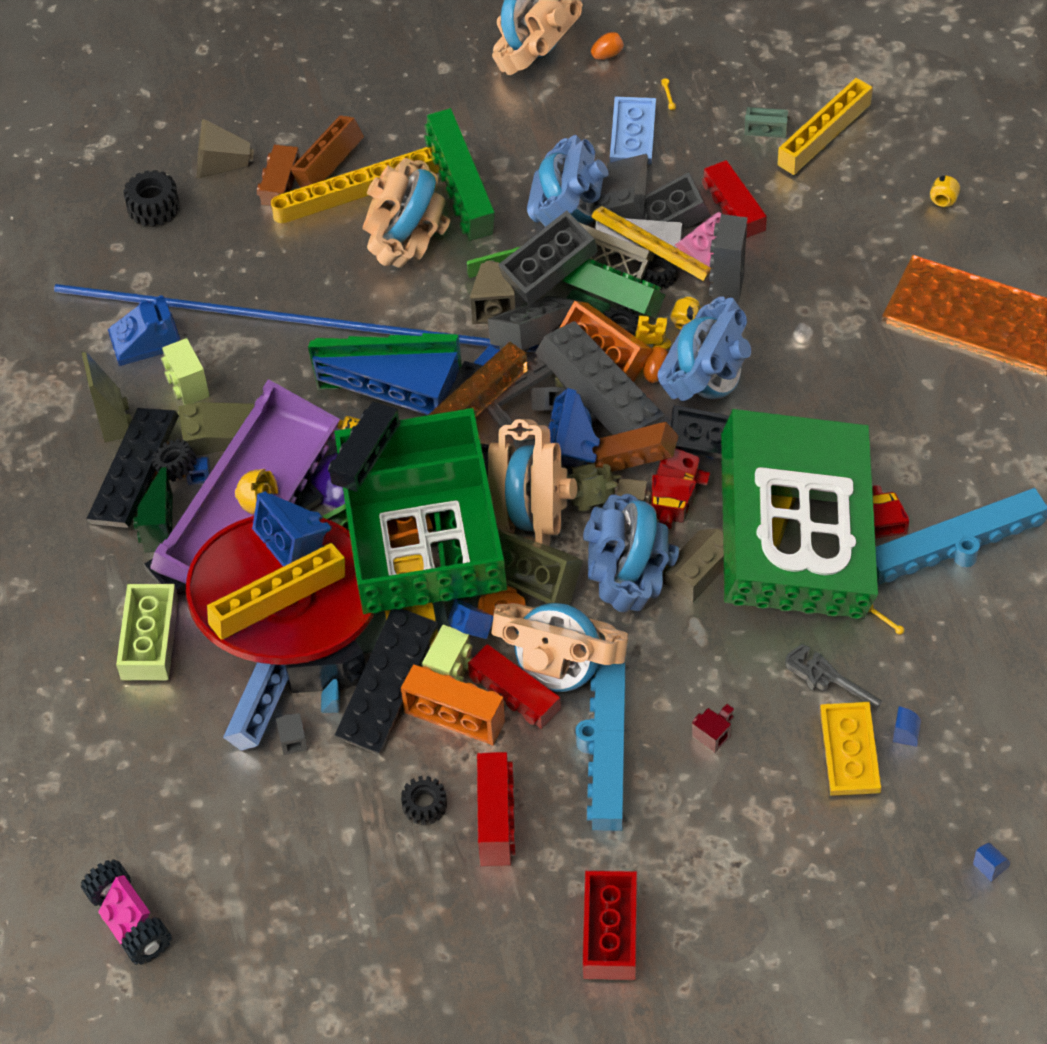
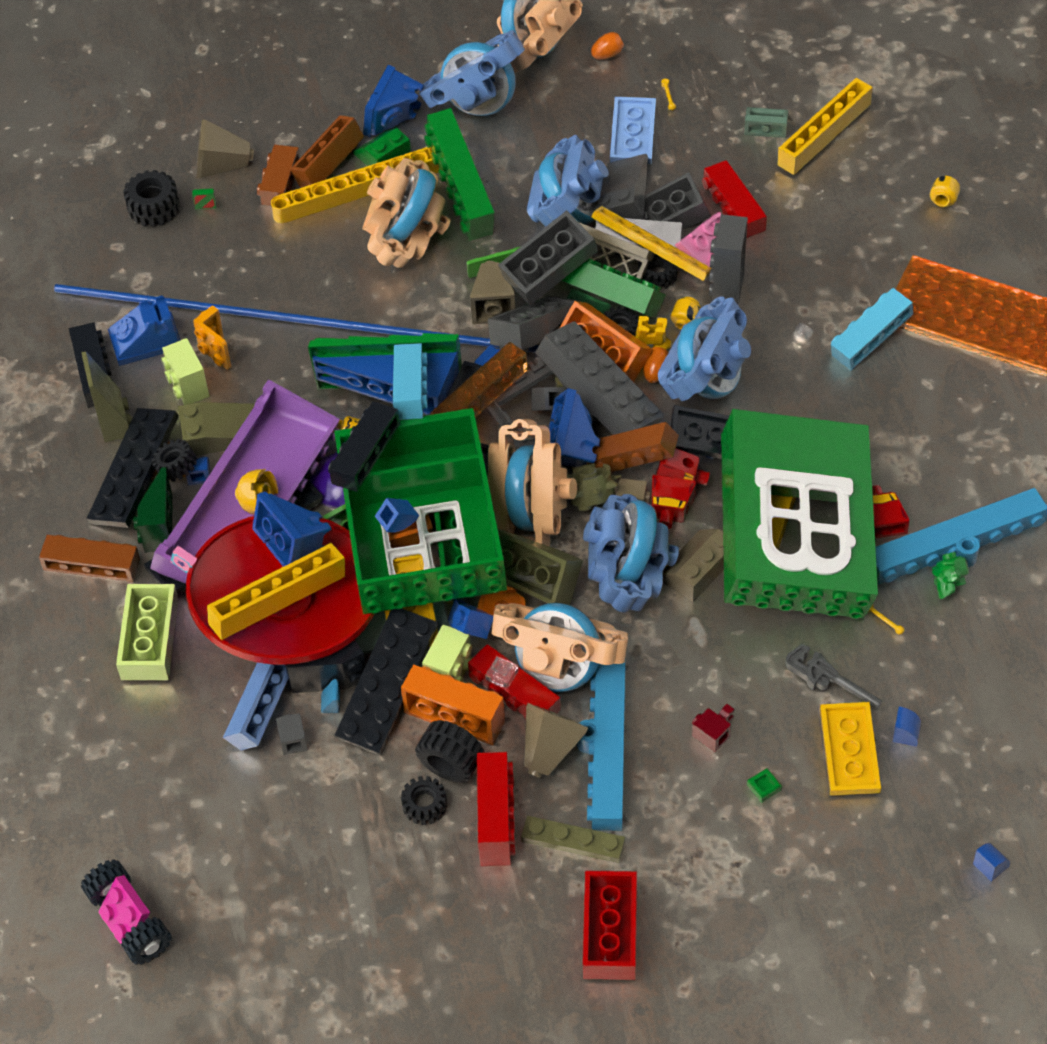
none -> dark orange brick [39,535,140,582]
none -> black brick [68,322,113,408]
none -> bright pink tile [170,546,197,573]
none -> green tile [192,188,216,209]
none -> light orange bracket [193,305,231,370]
none -> green slope [353,128,411,166]
none -> blue piece [363,65,423,137]
none -> blue brick [375,498,420,532]
none -> medium azure brick [393,343,427,420]
none -> black tyre [415,720,484,783]
none -> medium blue piece [419,30,525,116]
none -> clear tile [485,656,519,689]
none -> olive plate [521,815,625,863]
none -> dark tan slope [524,703,588,778]
none -> green tile [747,768,782,803]
none -> medium azure brick [830,288,913,370]
none -> green head [932,552,969,599]

